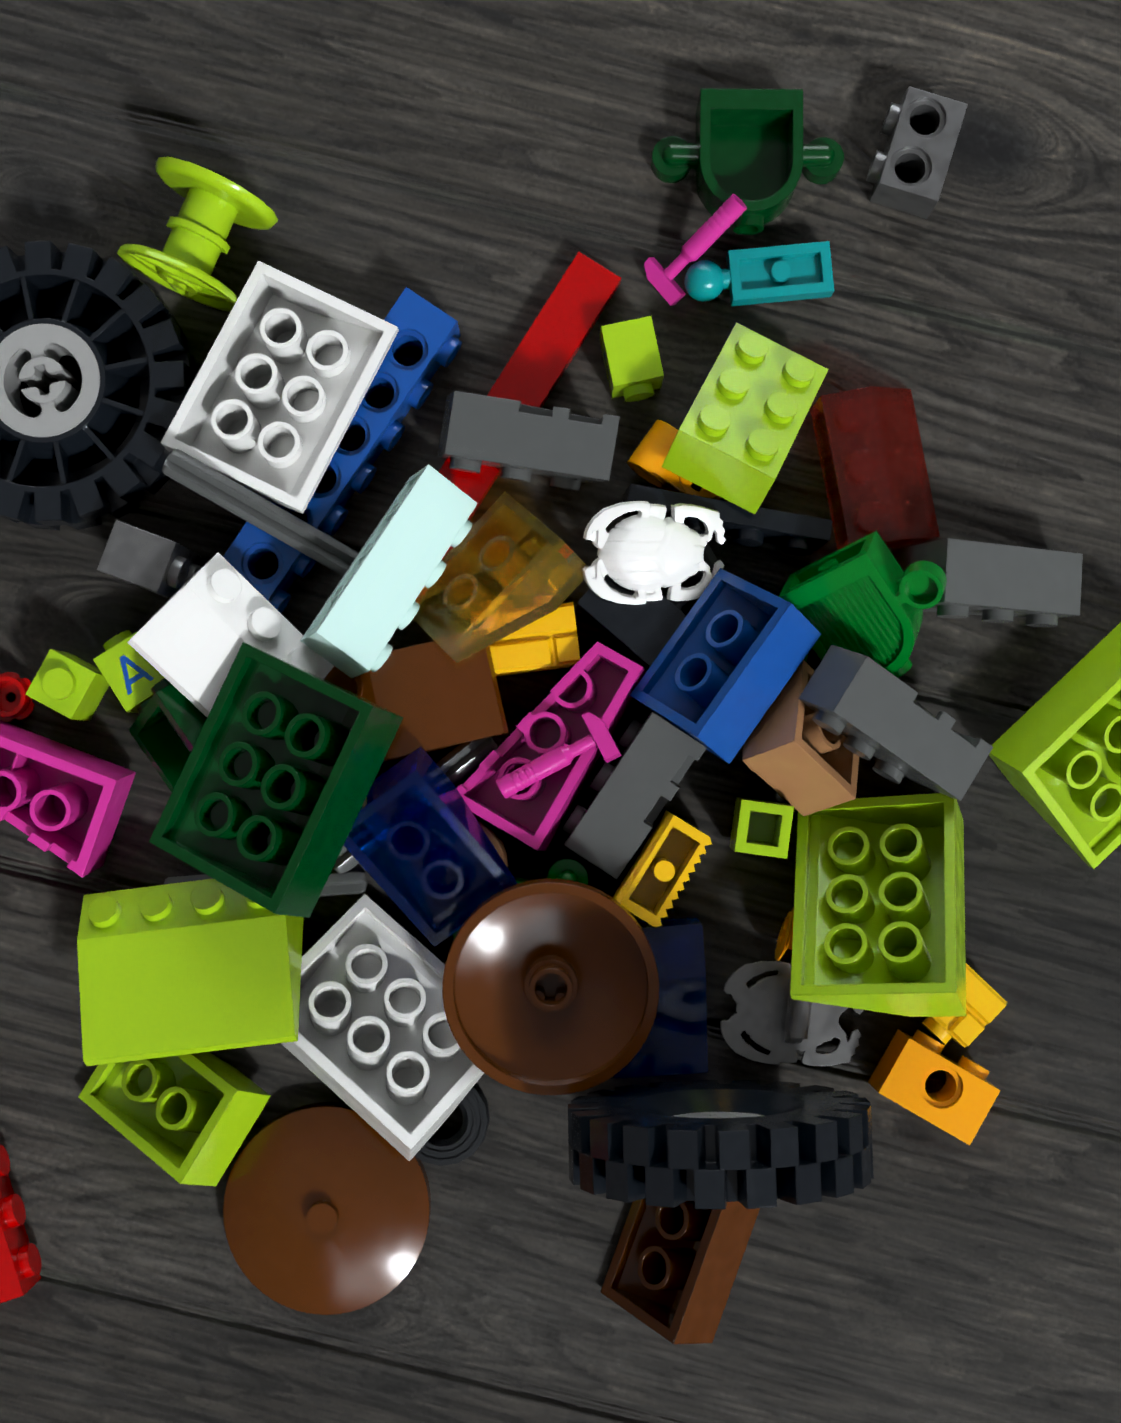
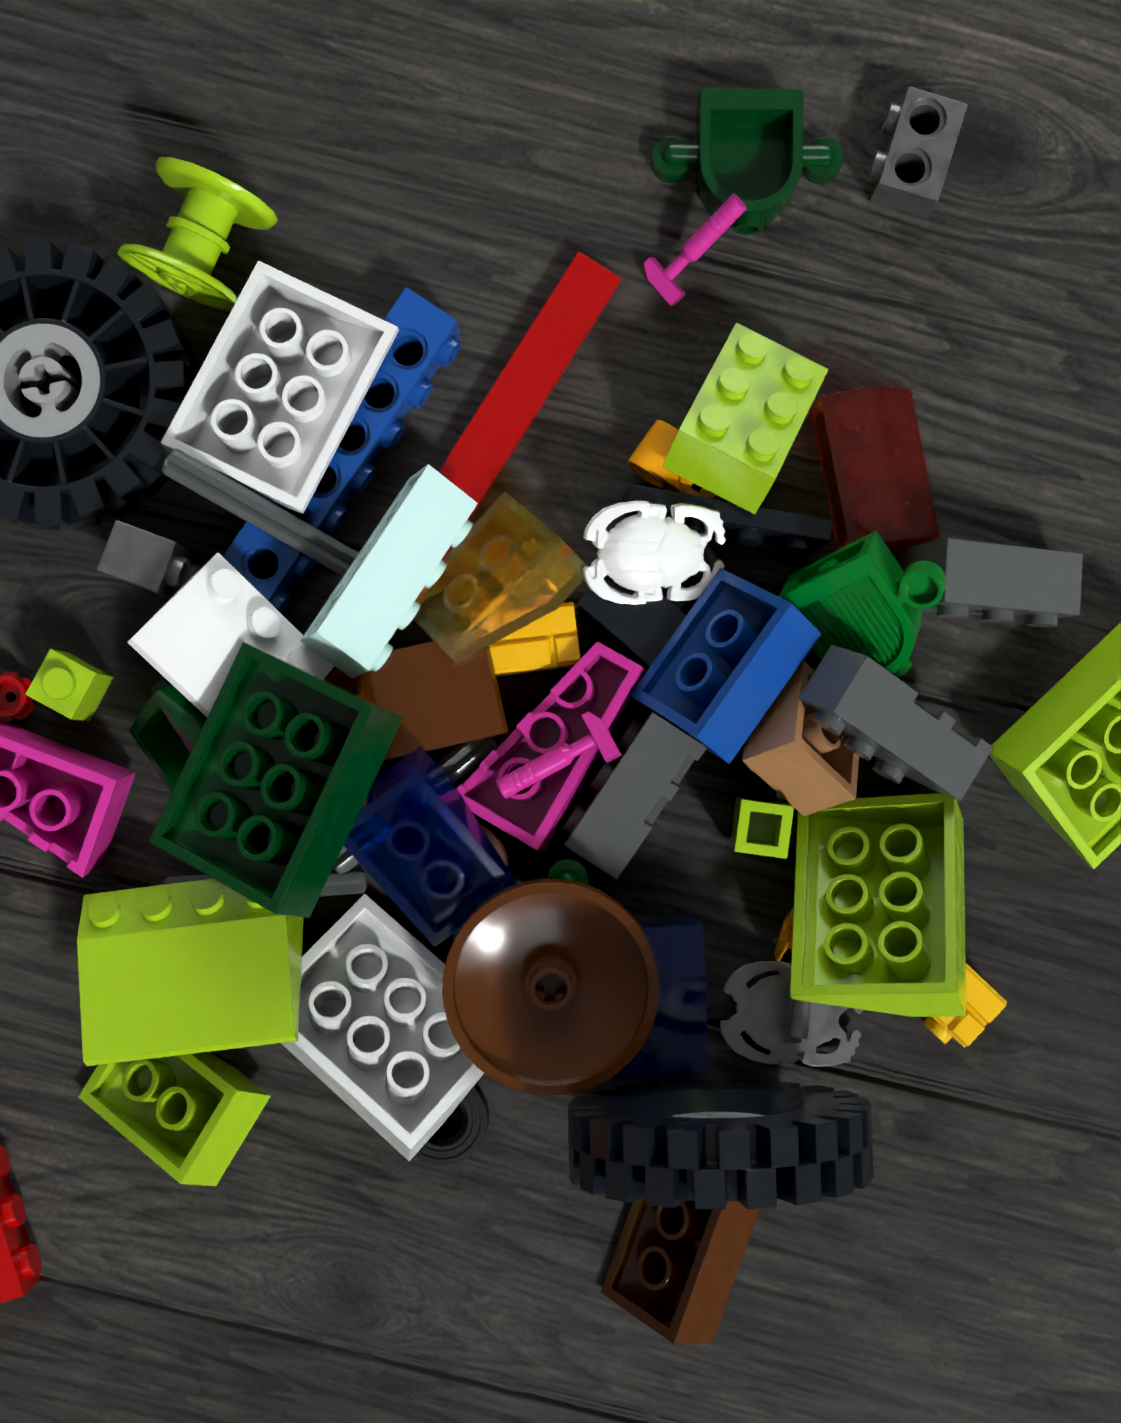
lime brick [93,630,164,713] -> none
reddish brown dish [223,1102,431,1315] -> none
dark grey wedge [437,391,620,492] -> none
lime brick [599,316,664,402] -> none
yellow brick [613,811,712,927] -> none
teal plate [684,241,835,306] -> none
light orange brick [868,1029,1001,1146] -> none

